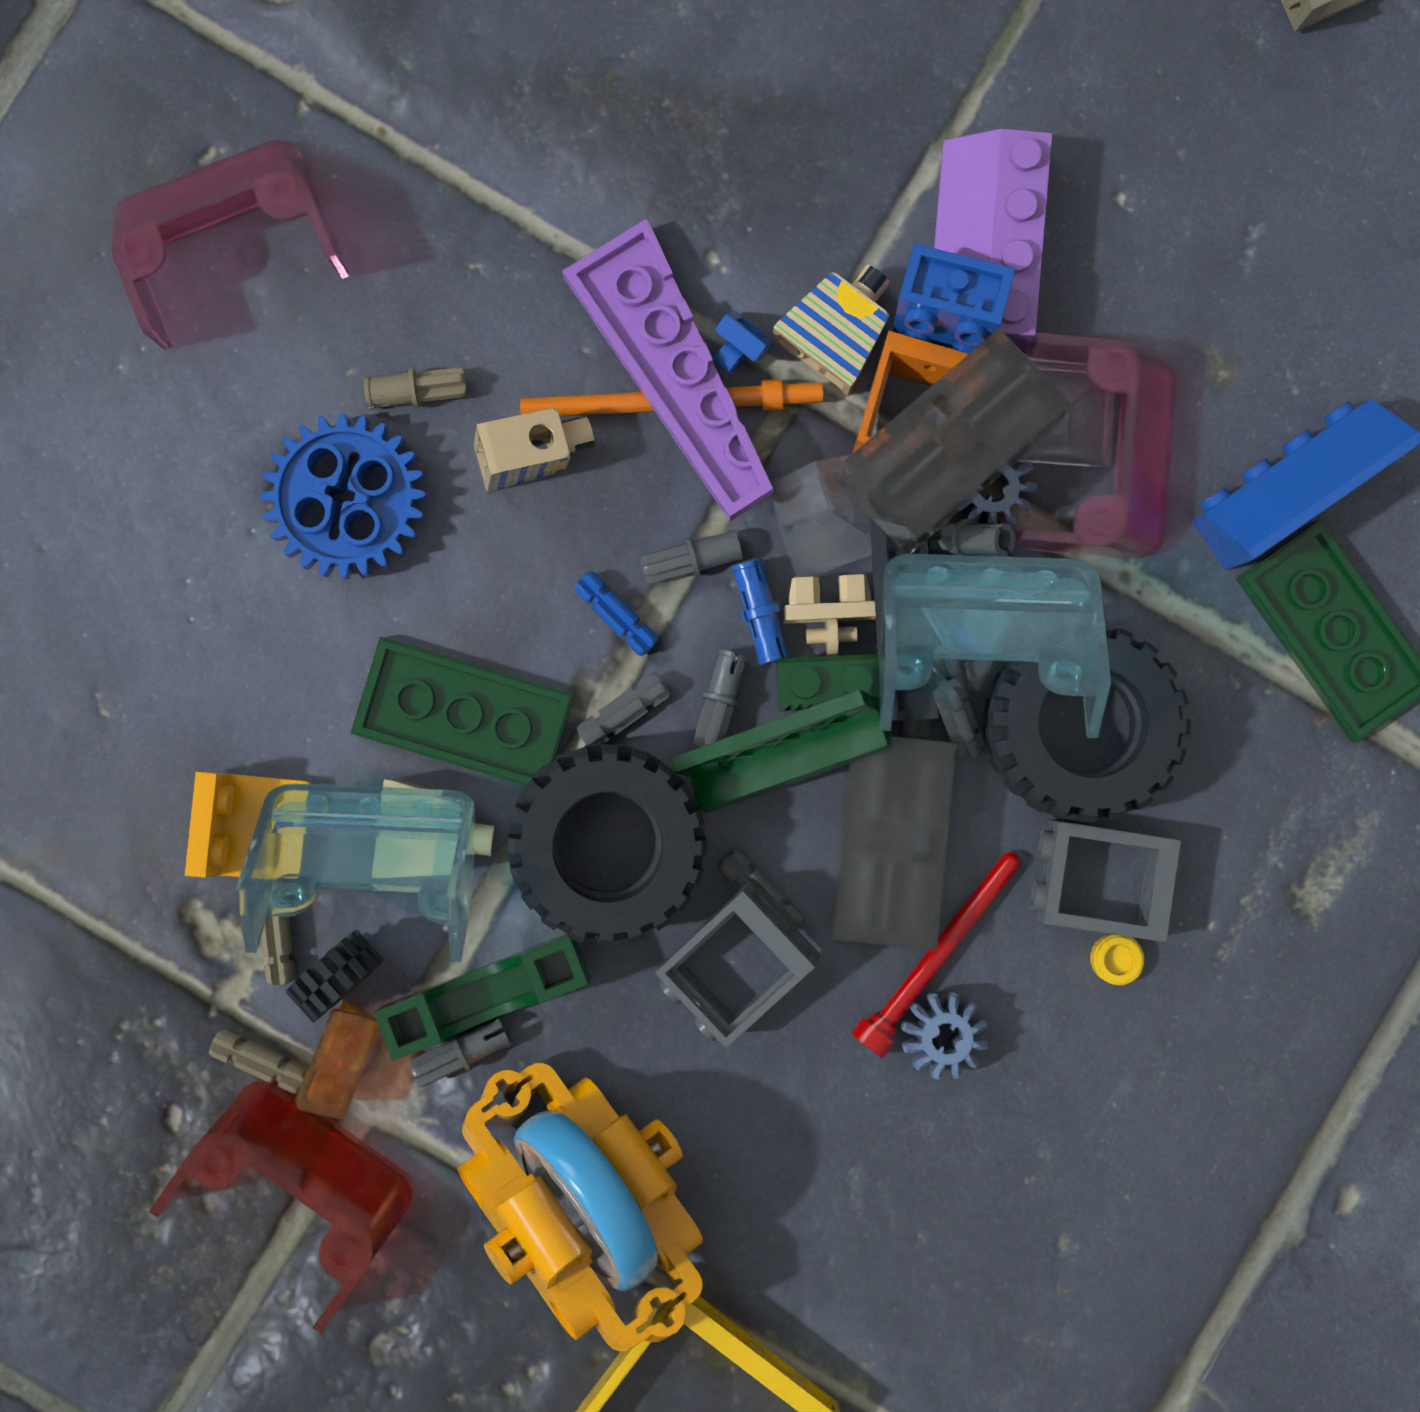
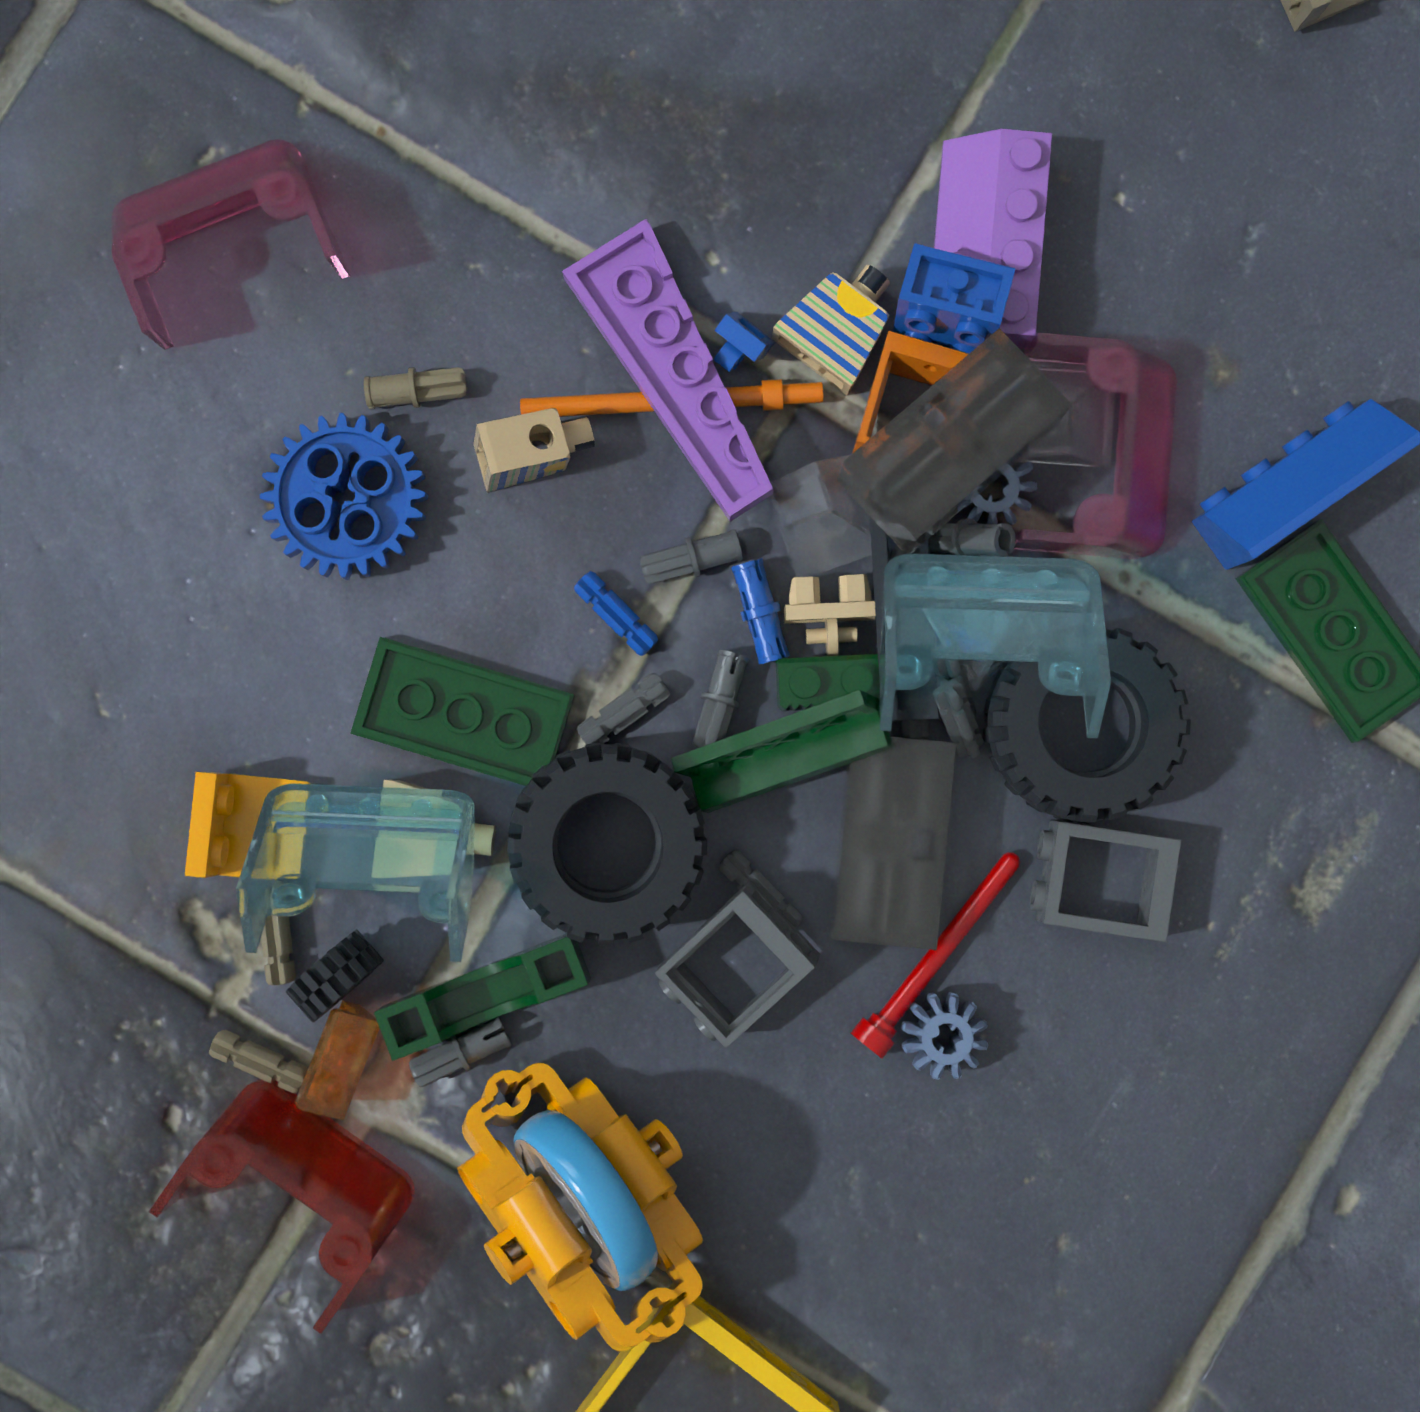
yellow tile [1090,934,1144,985] -> none

